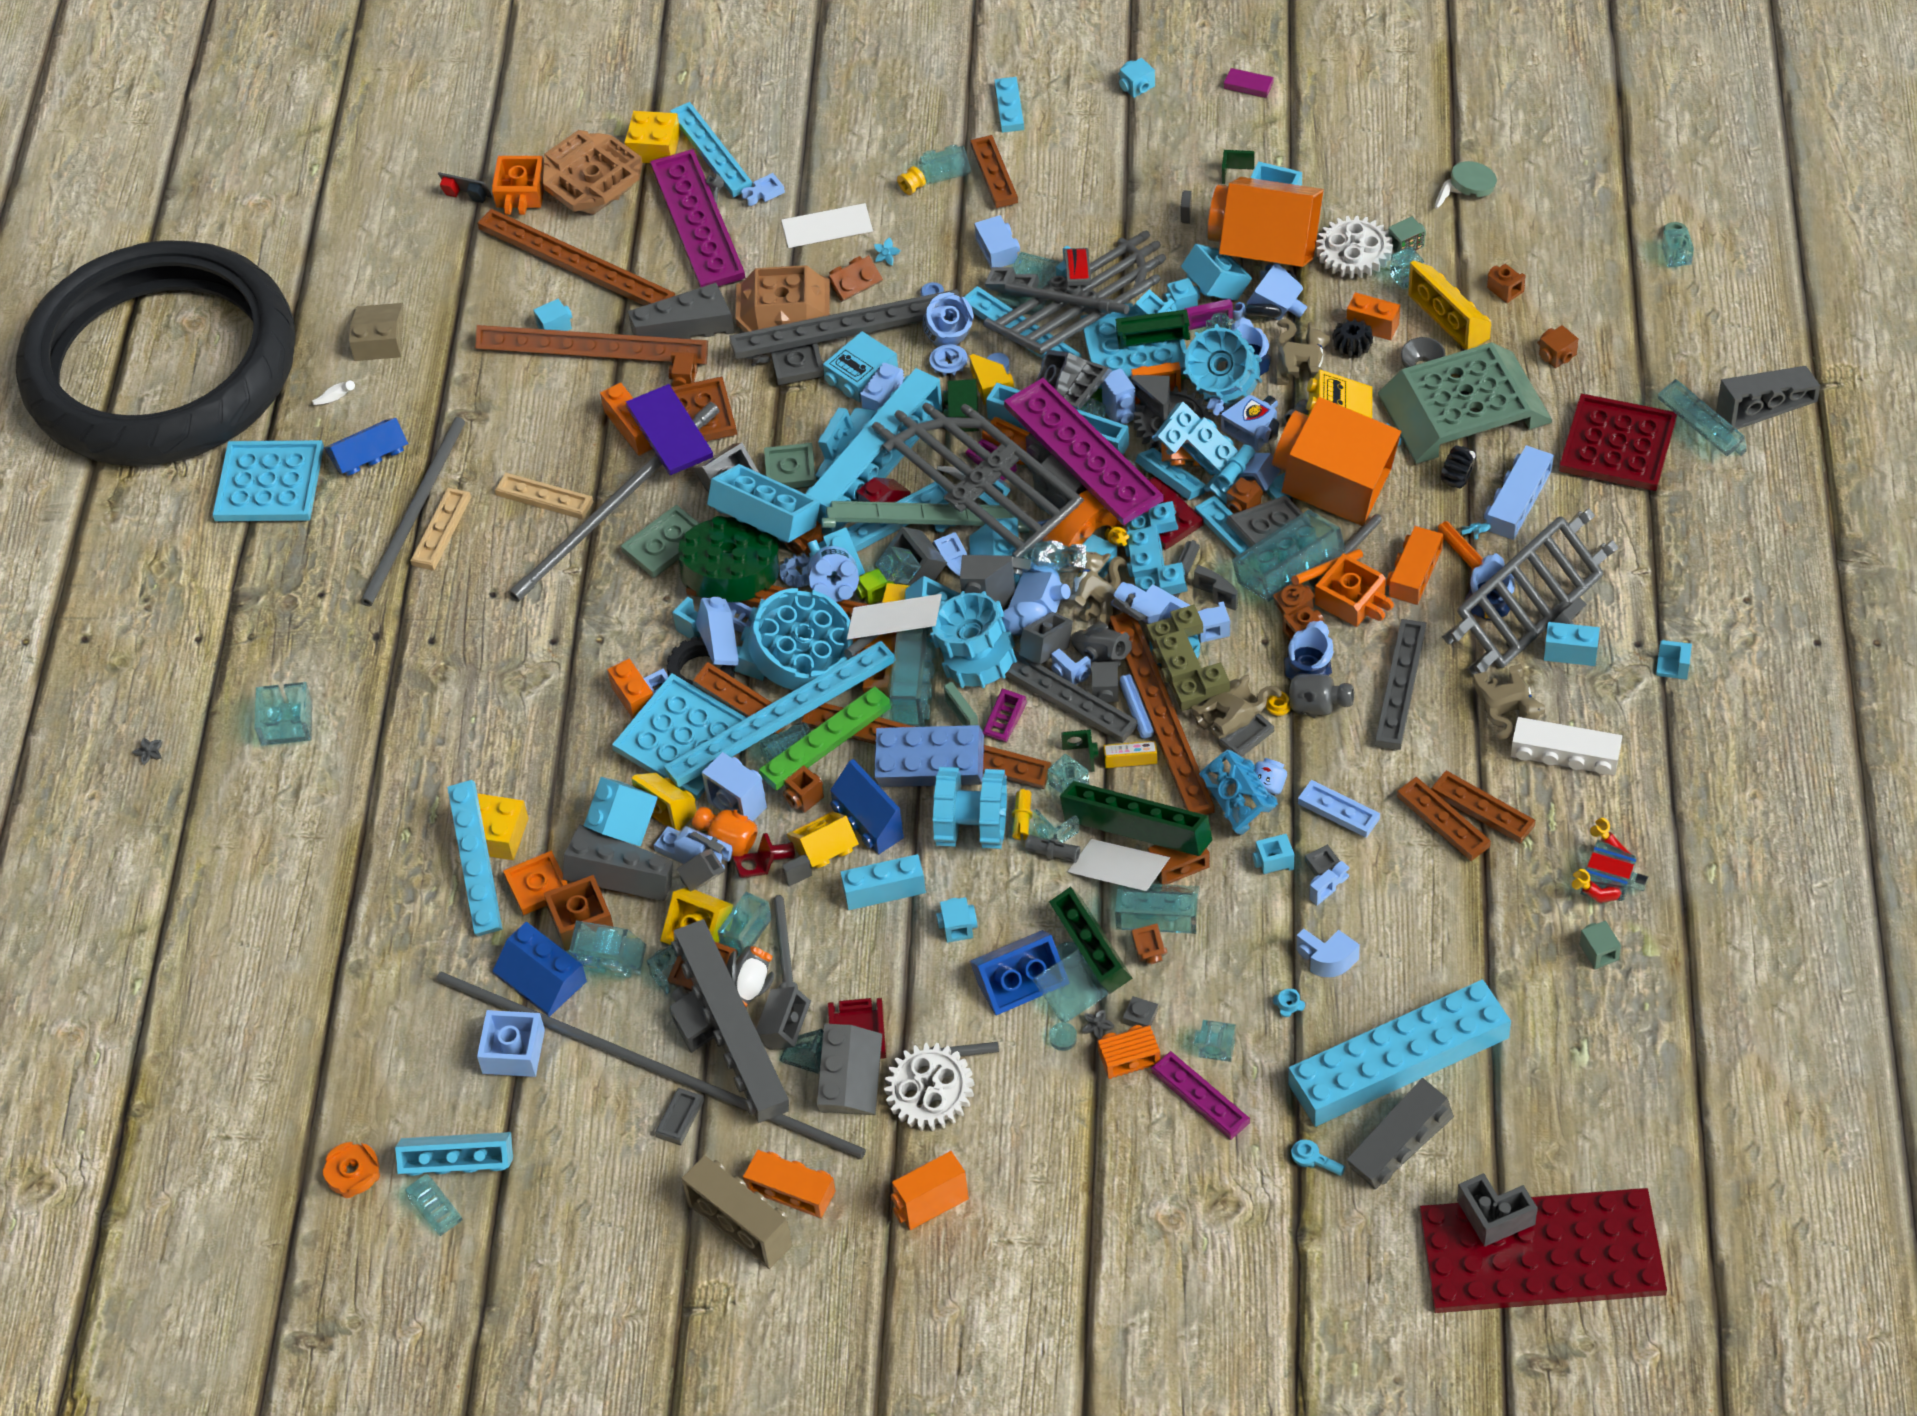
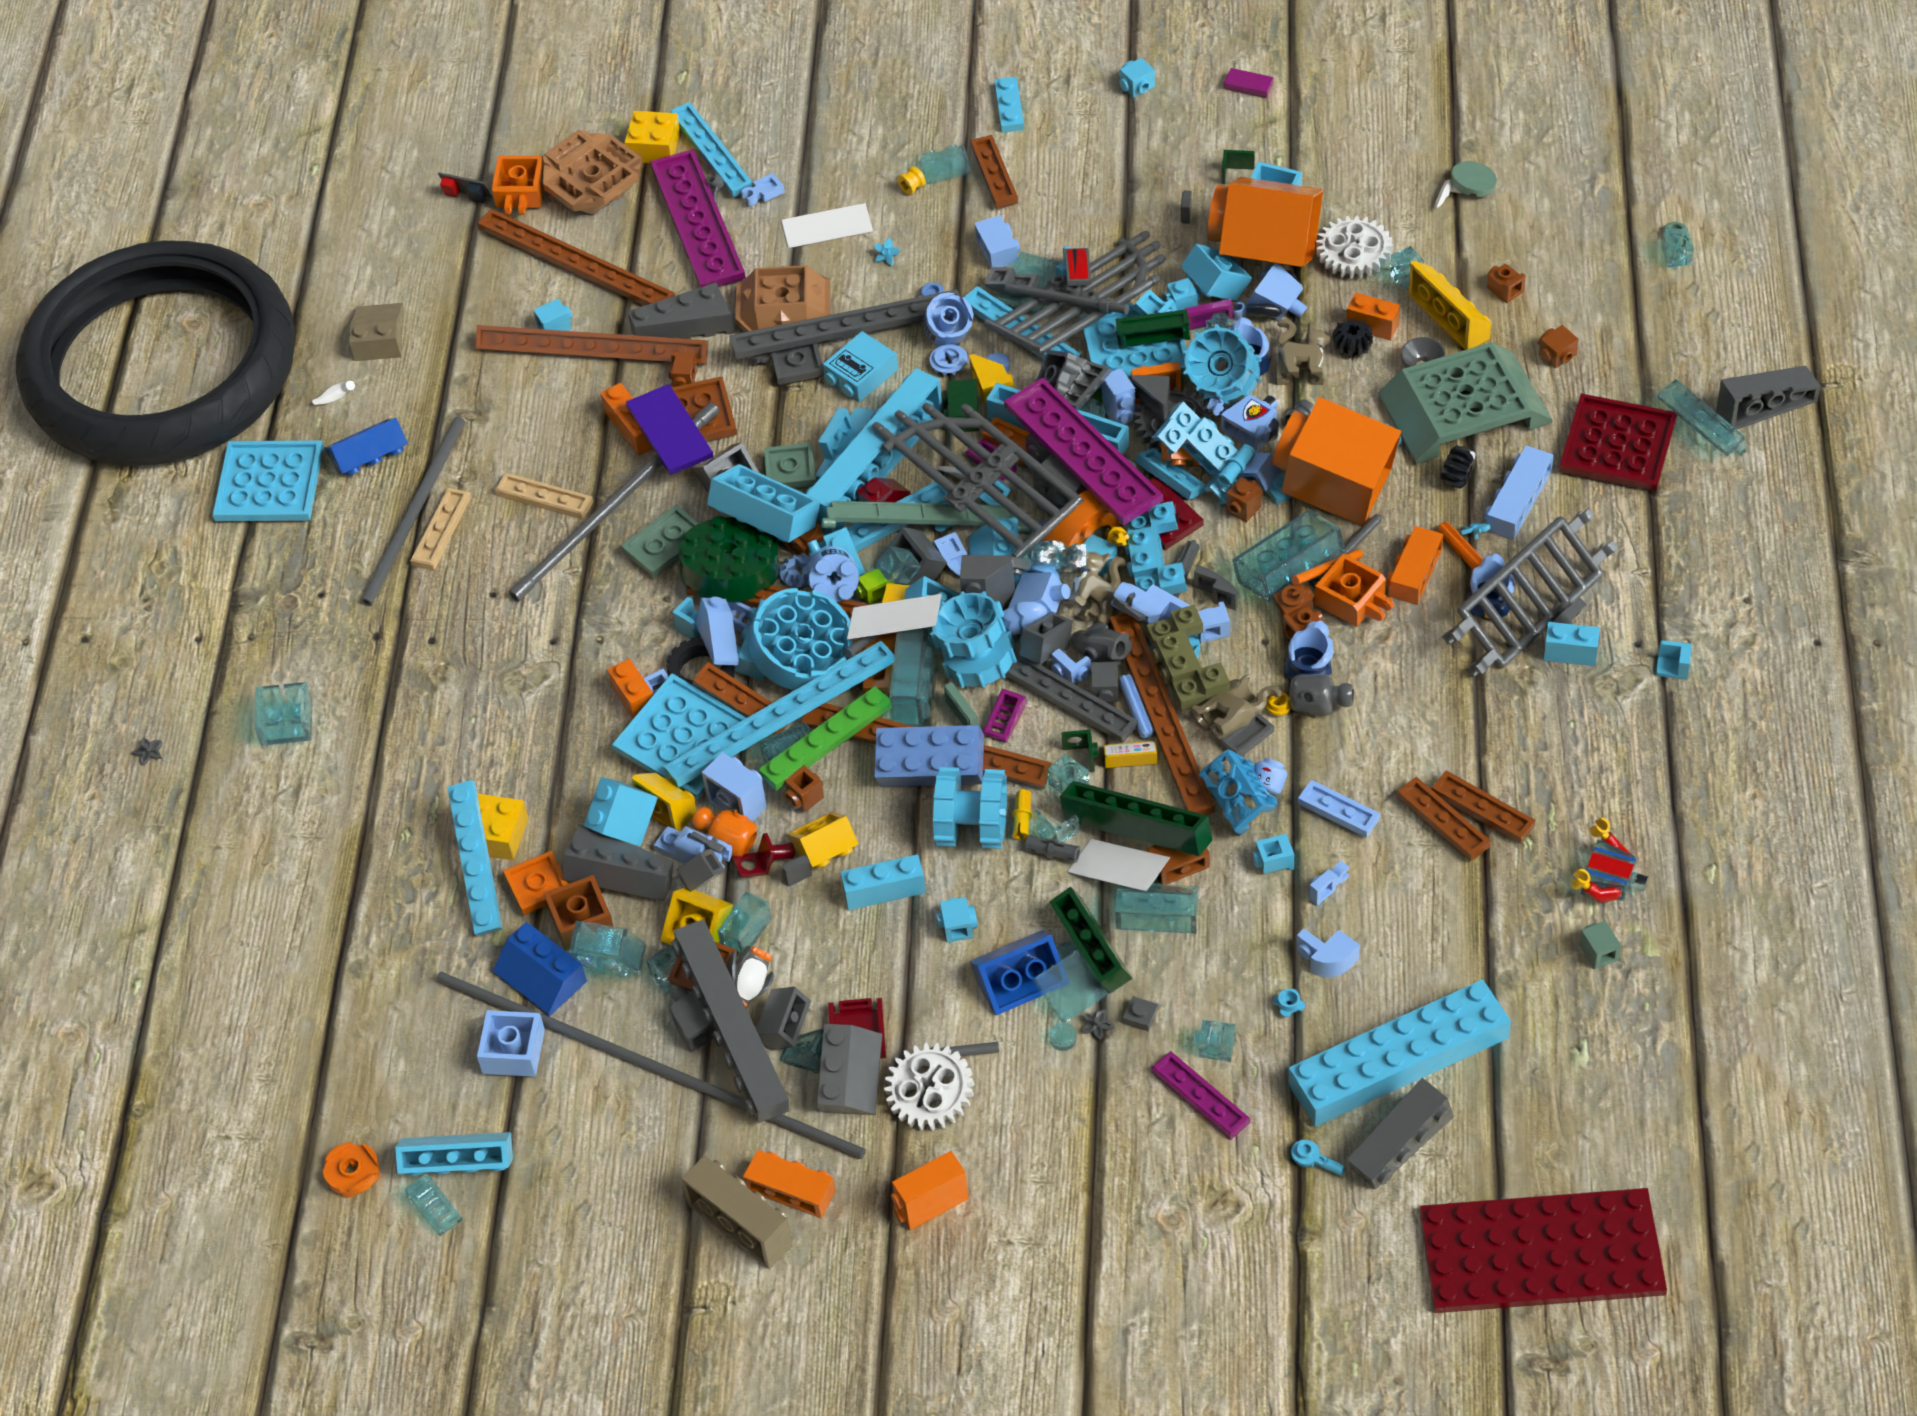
dark grey tile [655,1088,704,1145] -> none
dark grey bar [774,895,798,989] -> none
bracket [828,256,883,302] -> none
blue slope [830,759,904,855] -> none
light blue brick [860,363,905,412] -> none
orange brick [1097,1025,1160,1079] -> none
dark orange bracket [1130,923,1168,965] -> none
medium azure plate [1195,495,1253,559] -> none
dark grey tile [1226,495,1315,554] -> none
dark grey plate [1305,844,1340,876] -> none
yellow brick [1306,370,1372,418] -> none
dark grey plate [1375,619,1427,750] -> none
sand green brick [1388,216,1426,258] -> none
dark grey brick [1457,1173,1538,1247] -> none
dark tan animal [1473,664,1545,740] -> none
white brick [1511,717,1622,775] -> none

